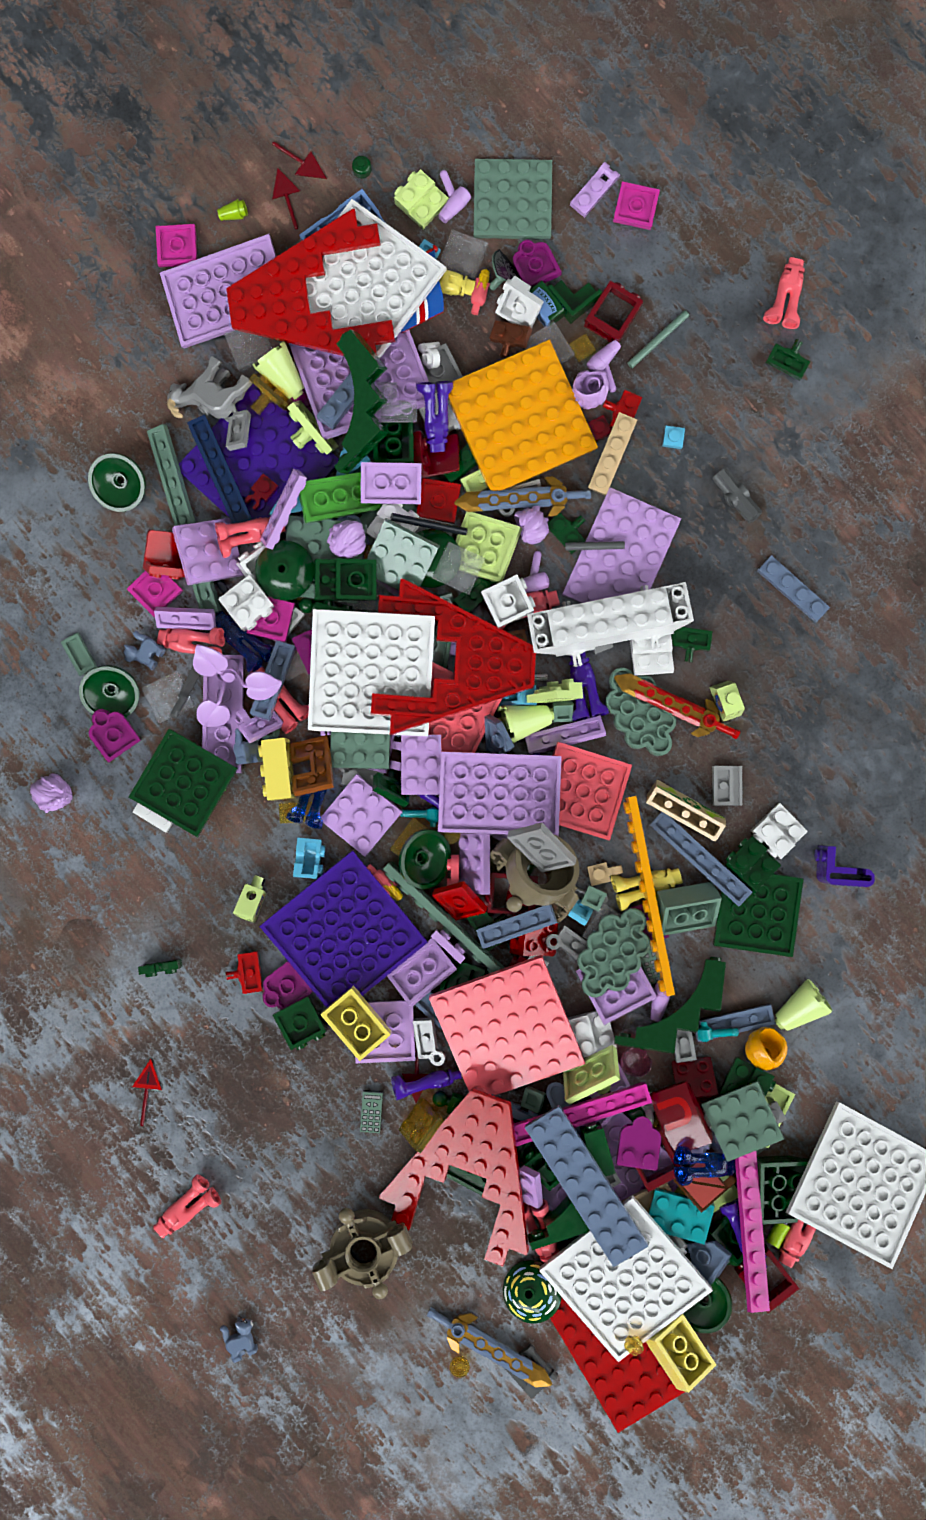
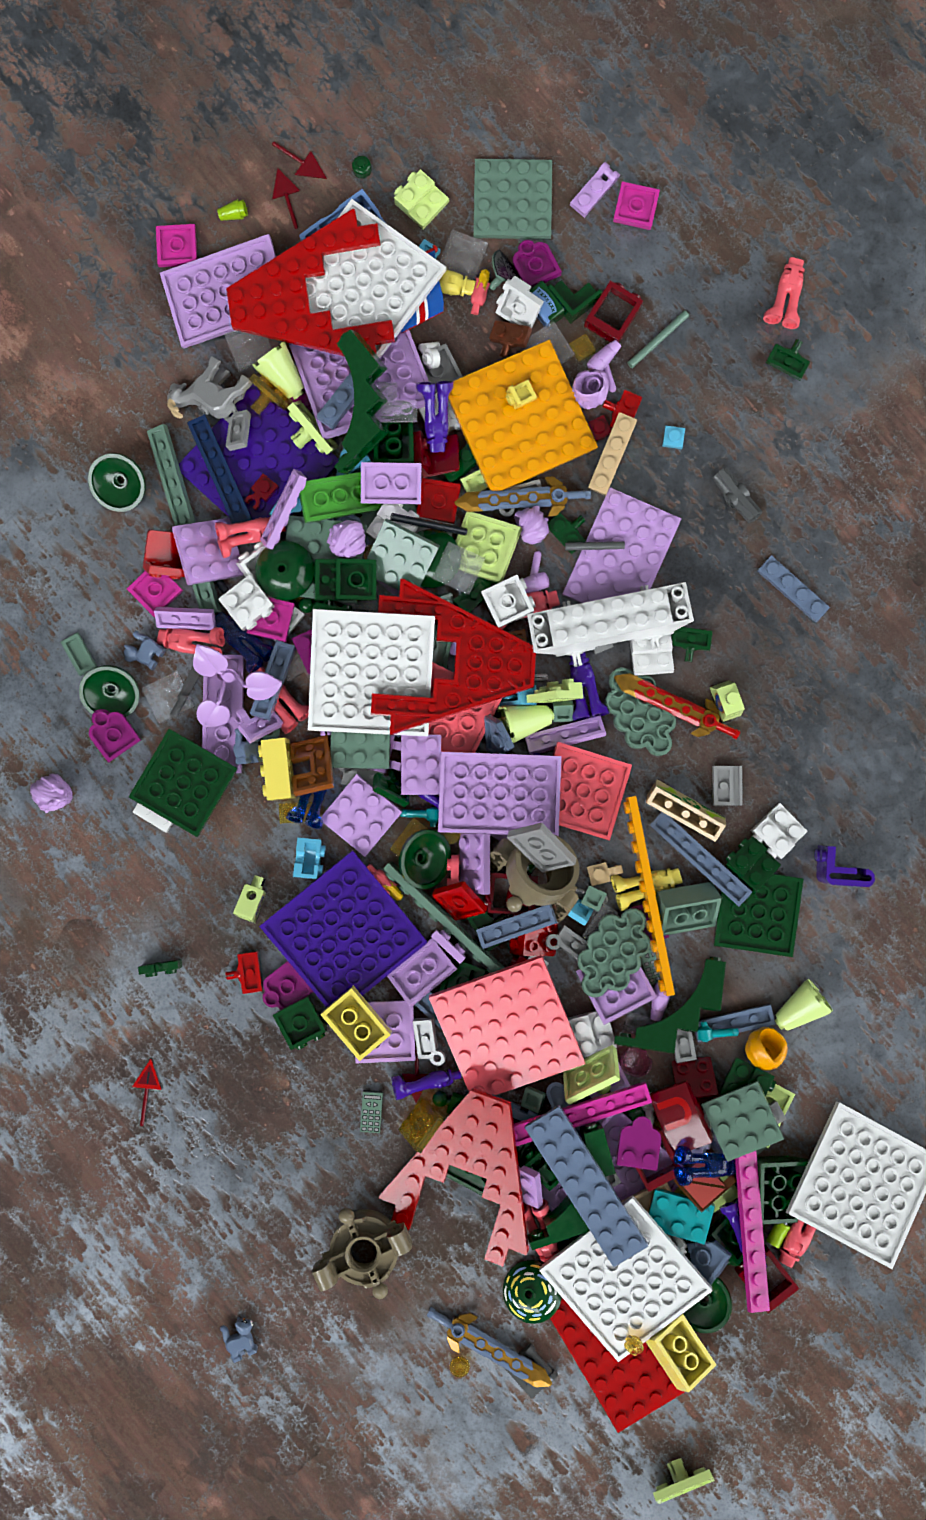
coral piece [153,1174,221,1238] -> none
lavender piece [439,170,471,224] -> none
none -> light yellow bracket [506,380,537,409]
none -> yellowish green plate [653,1458,715,1504]

